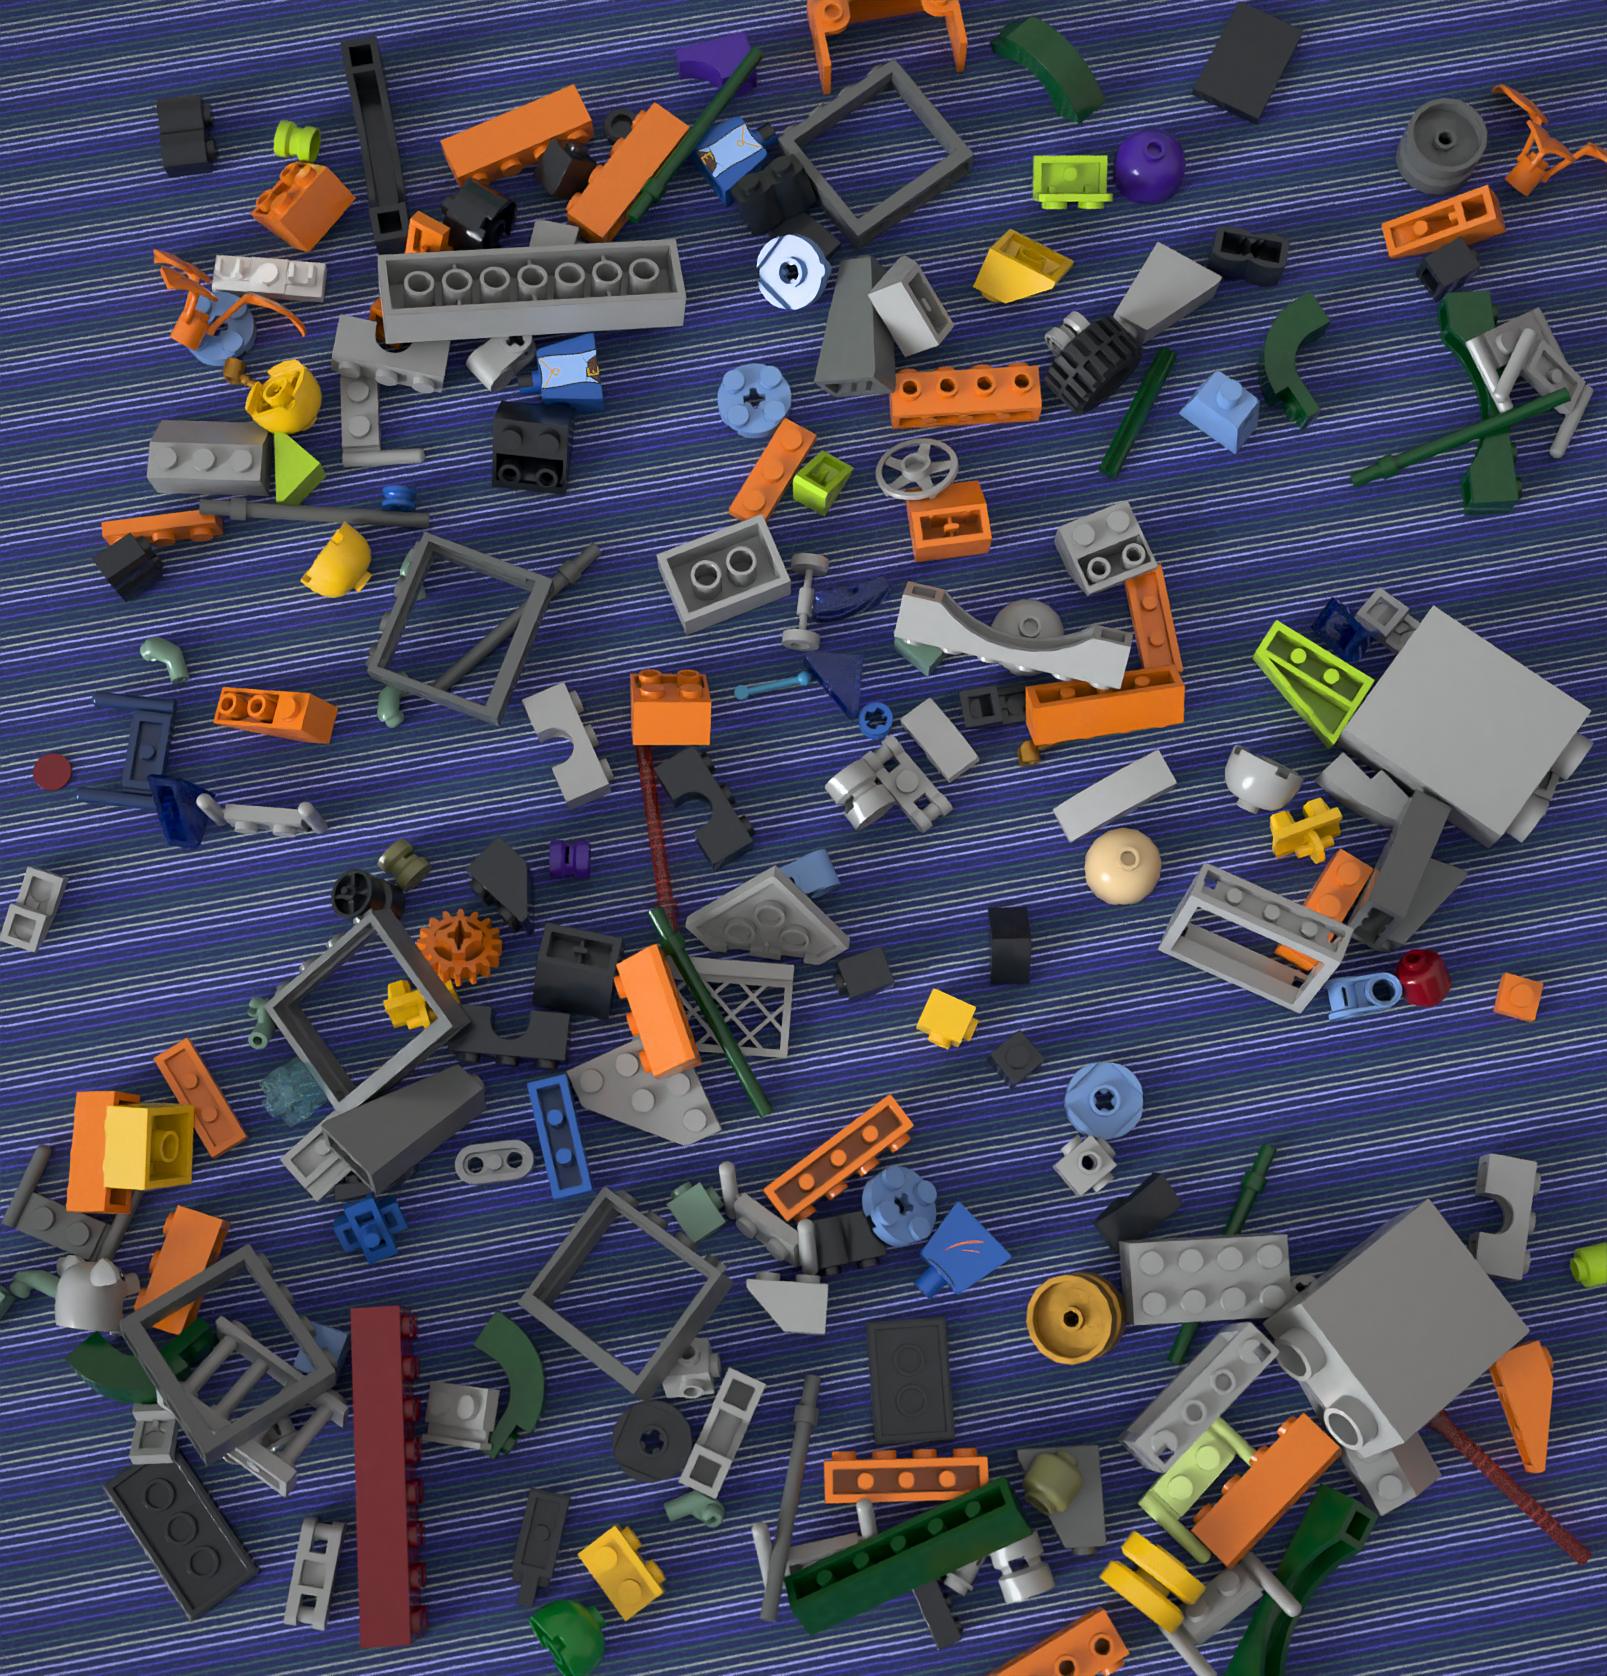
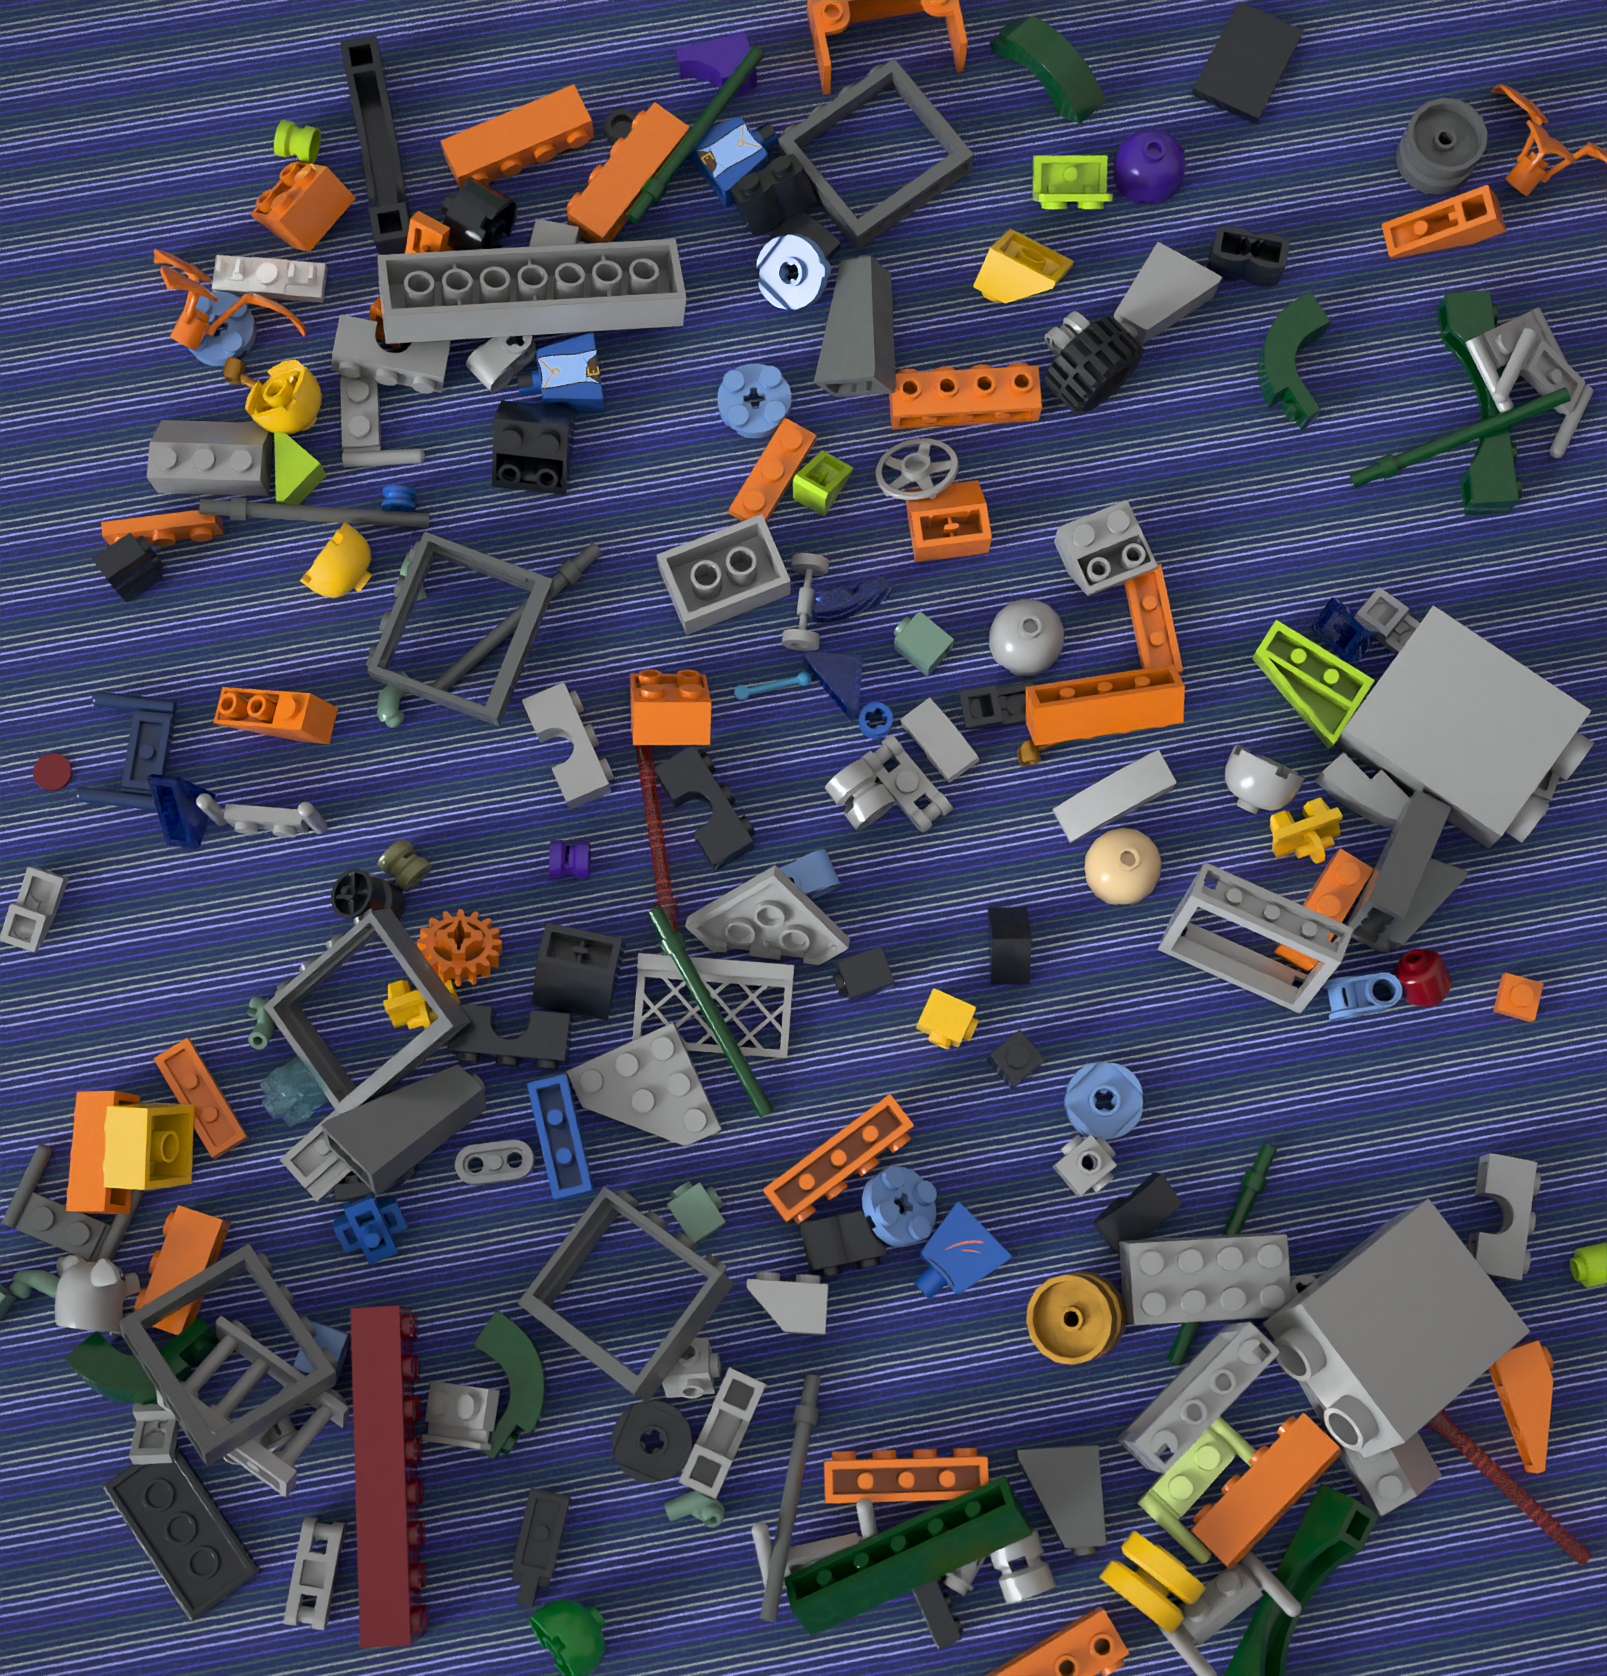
sand green arm [140,636,190,684] -> none
black brick [157,94,218,178] -> none
black slope [465,836,535,936] -> none
black brick [532,138,598,200] -> none
yellow bracket [577,1523,666,1621] -> none
orange slope [613,944,703,1080] -> none
light grey plate [719,1161,818,1275] -> none
black tile [866,1317,955,1445] -> none
light grey slope [867,256,954,357] -> none
arch [894,581,1133,690] -> none
olive head [1022,1450,1083,1515] -> none
dark green axle [1099,347,1177,479] -> none
medium blue torso [1179,371,1260,454] -> none
black brick [1415,237,1481,302] -> none

